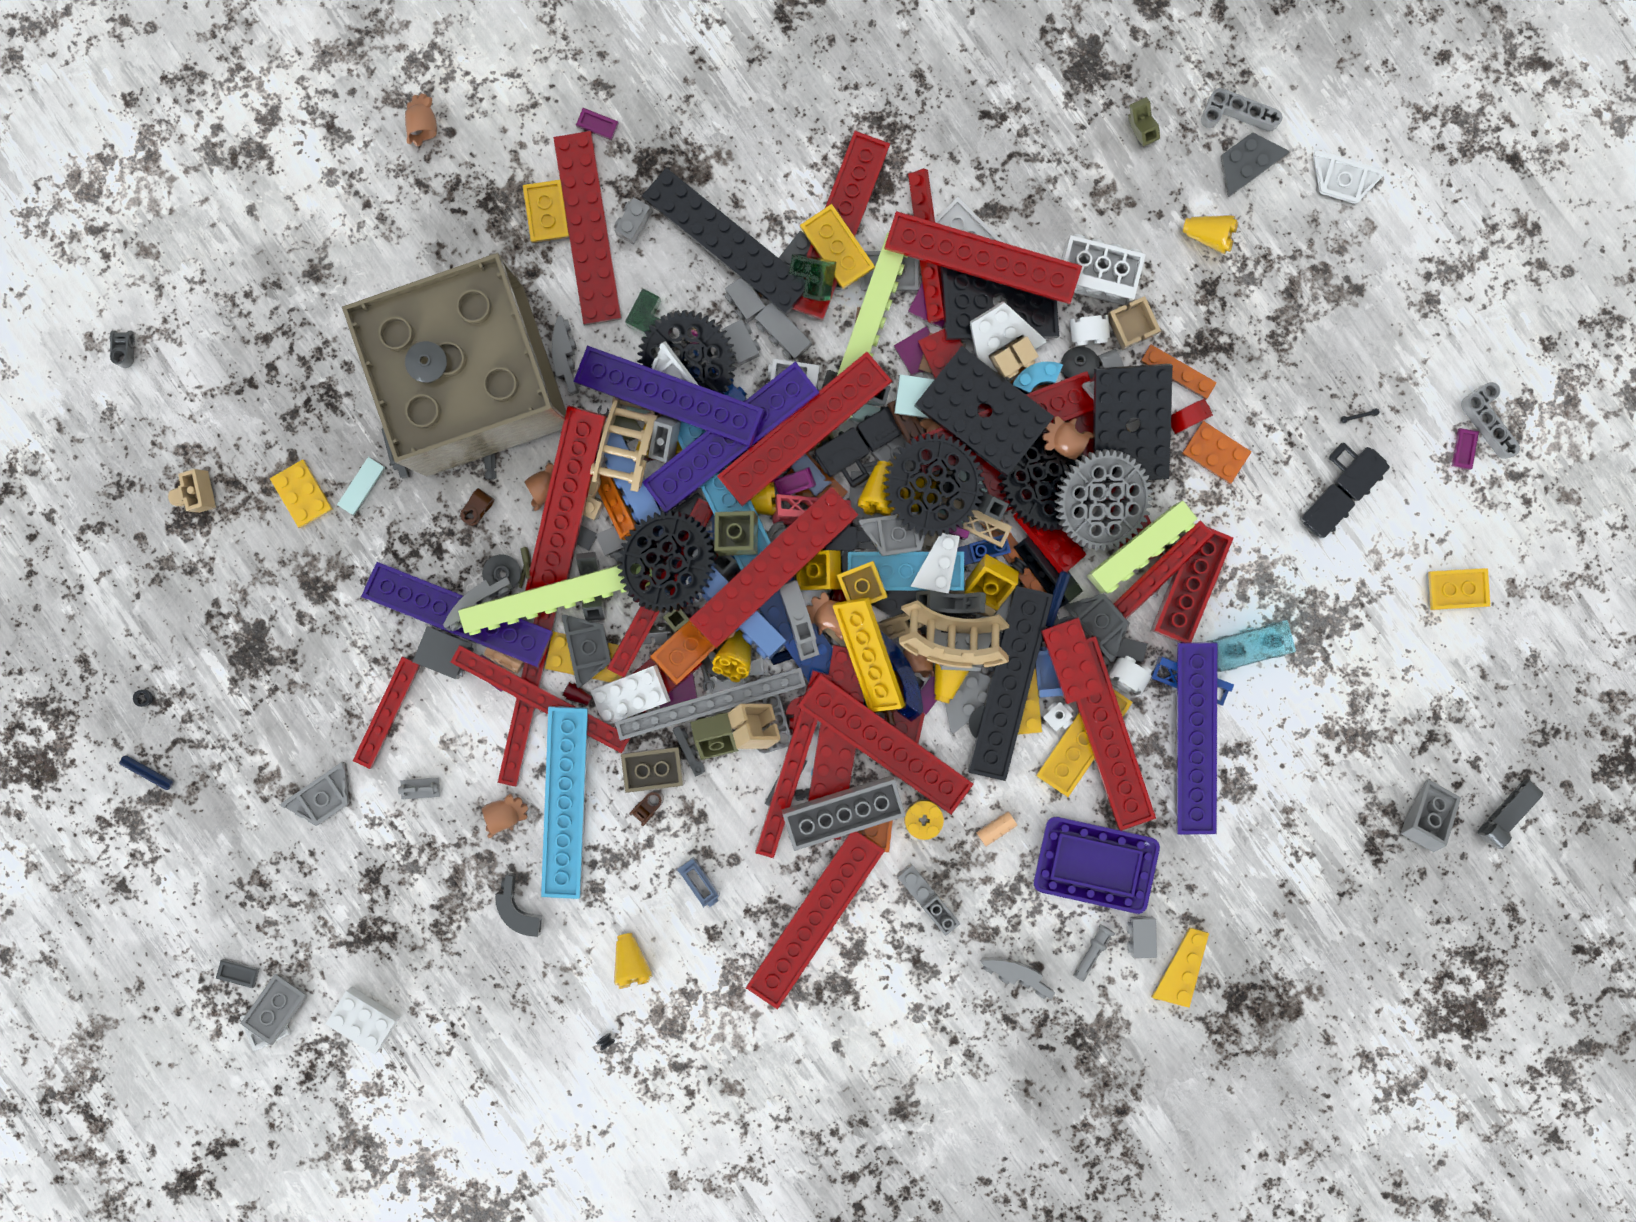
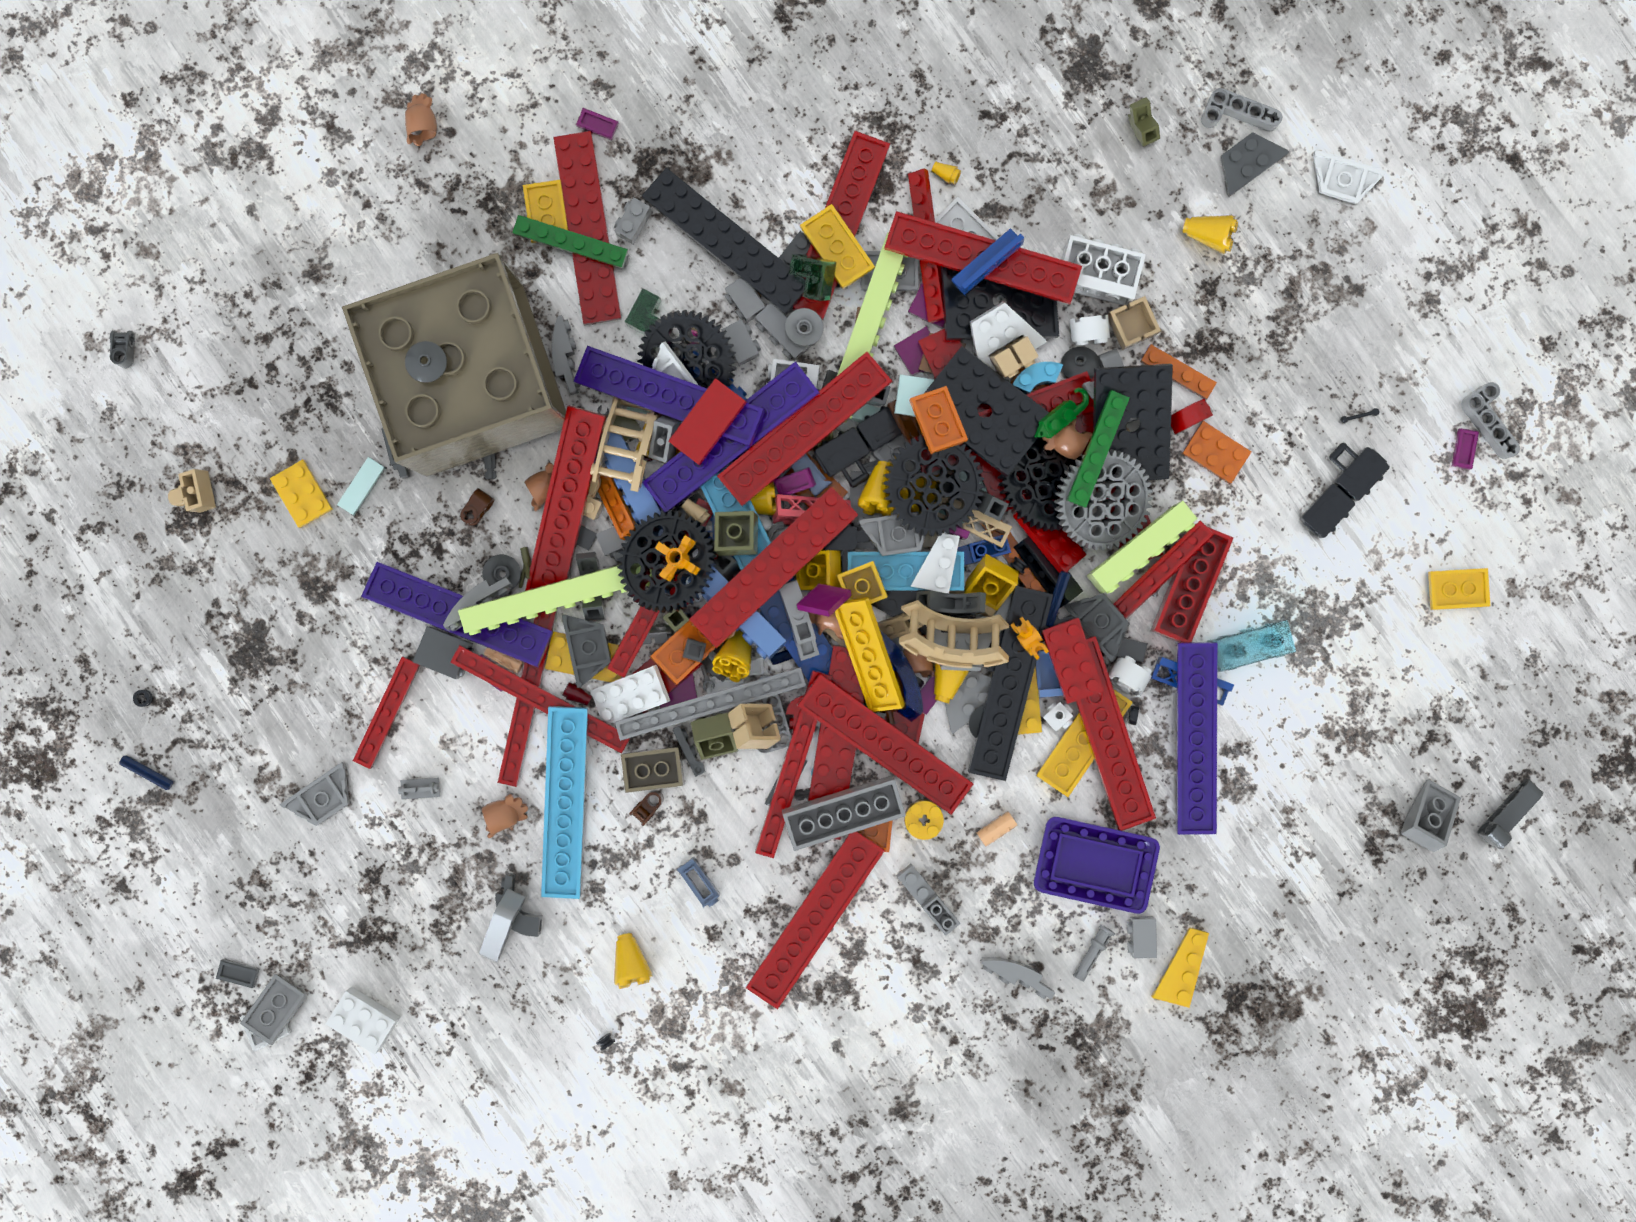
none -> beam [479,889,526,962]
none -> green plate [512,215,628,269]
none -> light orange pin [655,535,700,582]
none -> red tile [668,378,747,465]
none -> tan cone [681,498,710,526]
none -> dark grey tile [682,638,706,663]
none -> light grey dish [785,308,823,346]
none -> magenta tile [796,583,852,617]
none -> orange plate [909,386,968,454]
none -> yellow cone [931,161,961,185]
none -> blue fence [952,228,1024,295]
none -> light orange pin [1011,617,1049,660]
none -> green plate [1035,388,1089,438]
none -> green plate [1066,390,1130,508]
none -> black tile [1128,705,1139,725]

